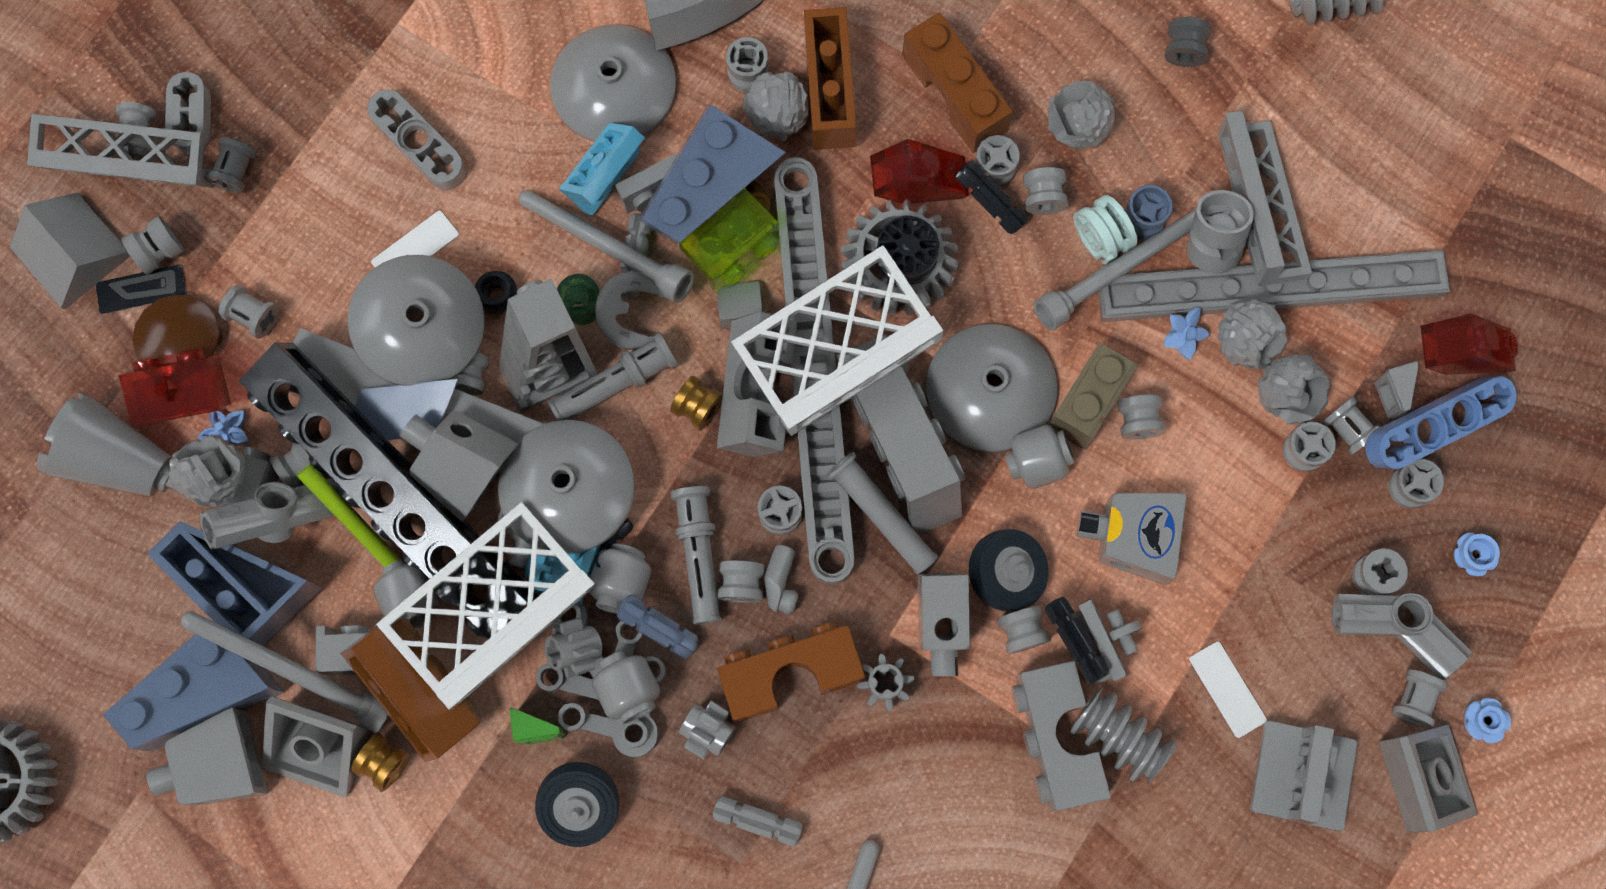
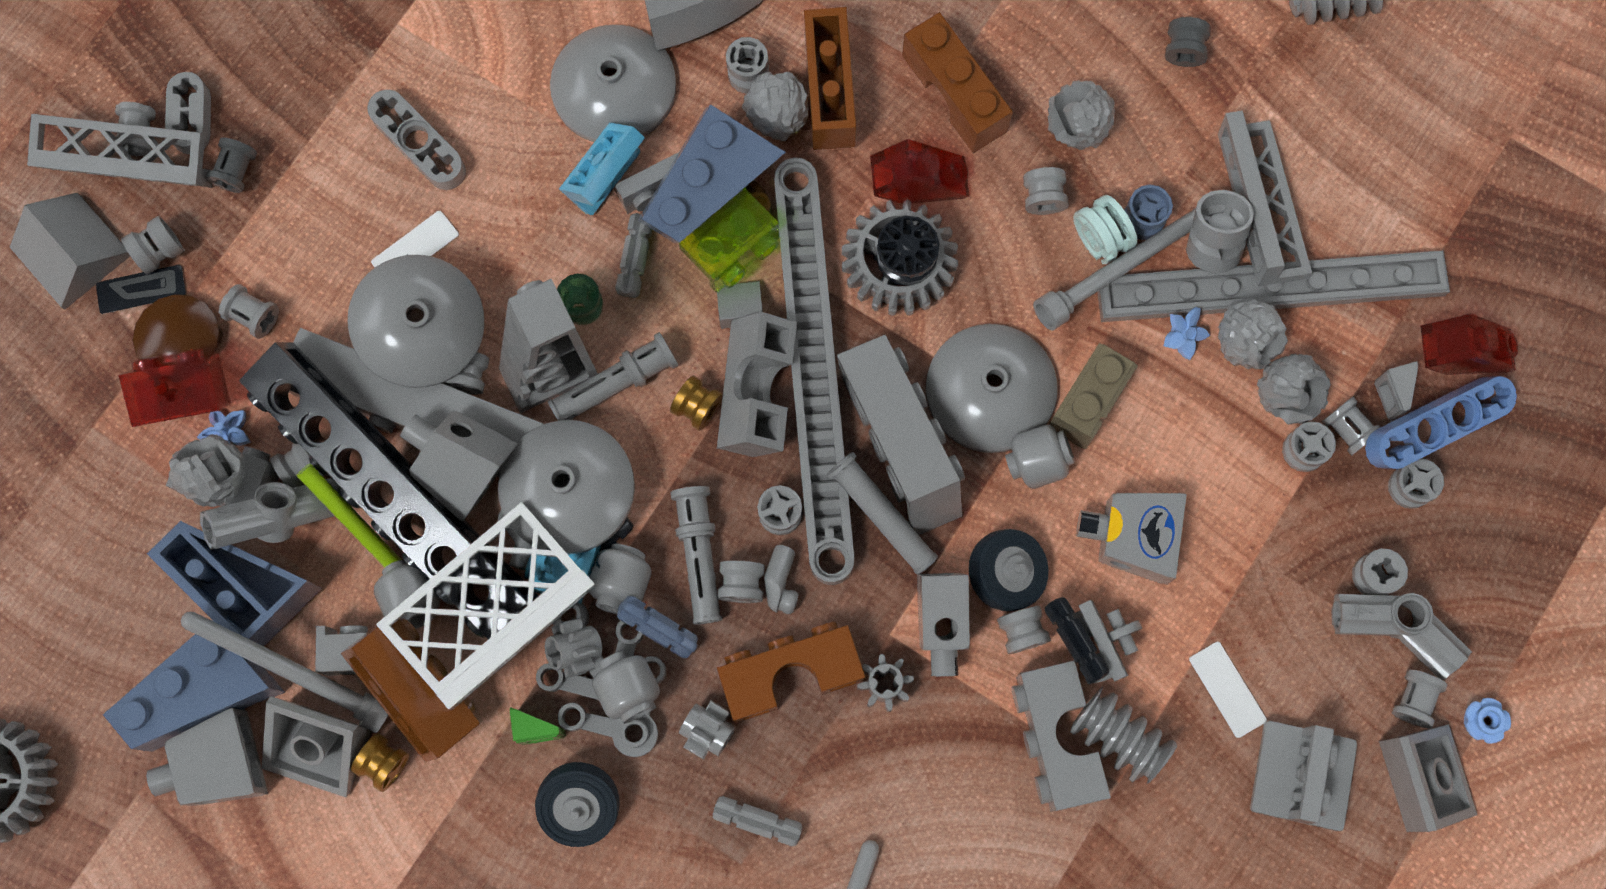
light grey cone [37,391,172,497] -> none
sticker [355,379,458,440] -> none
black plate [475,271,518,314] -> none
light grey piece [519,190,694,303] -> none
light grey head [595,271,668,350] -> none
white fence [731,245,943,436] -> none
black axle [956,160,1028,234] -> none
light grey wheel [975,135,1020,187] -> none
light grey wheel [1118,394,1166,439] -> none
light blue plate [1454,533,1500,576] -> none

